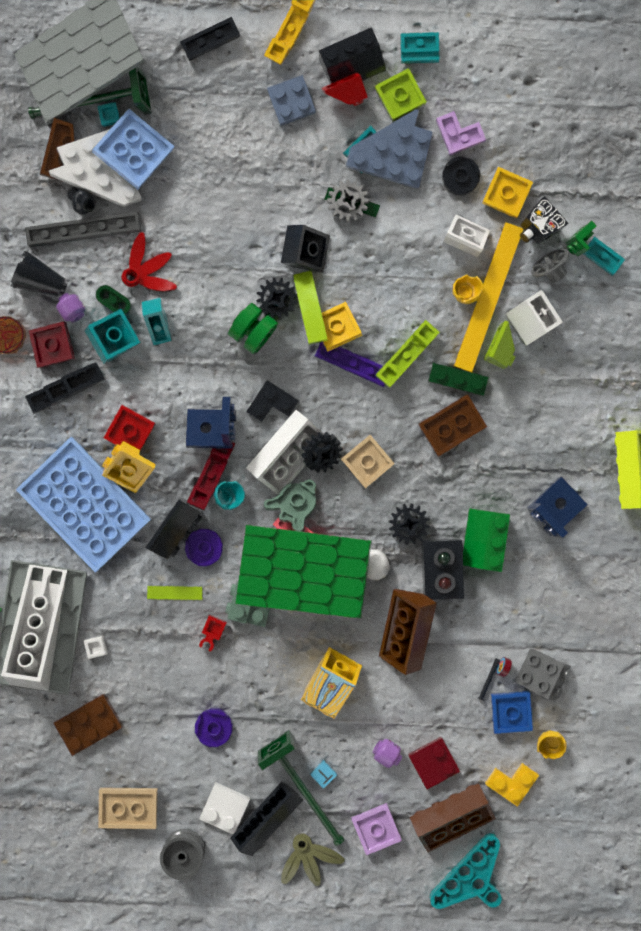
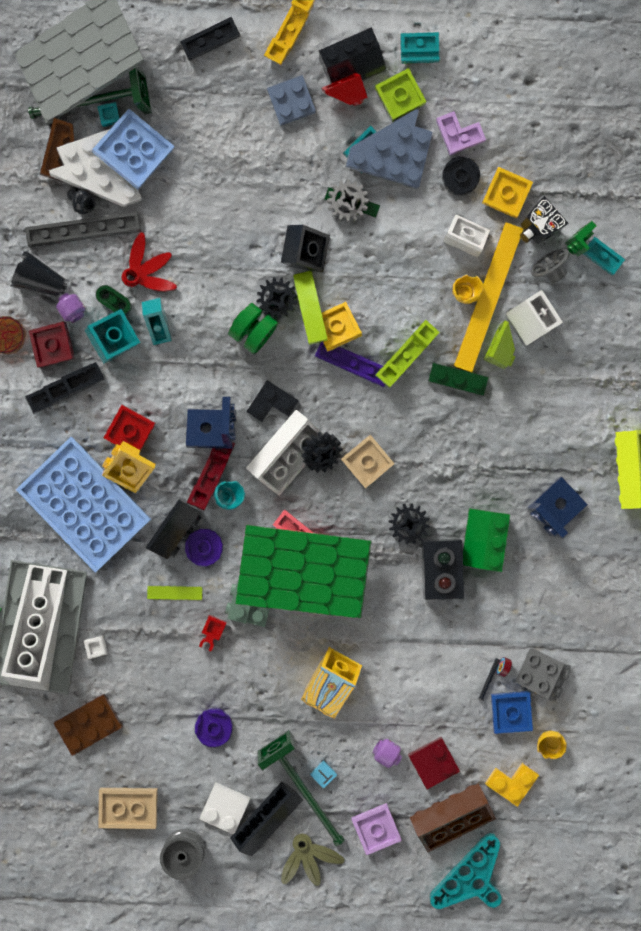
sand green tile [264,479,316,532] -> none
white hair [367,549,390,580] -> none
reddish brown slope [379,589,437,675] -> none
reddish brown plate [418,394,487,457] -> none

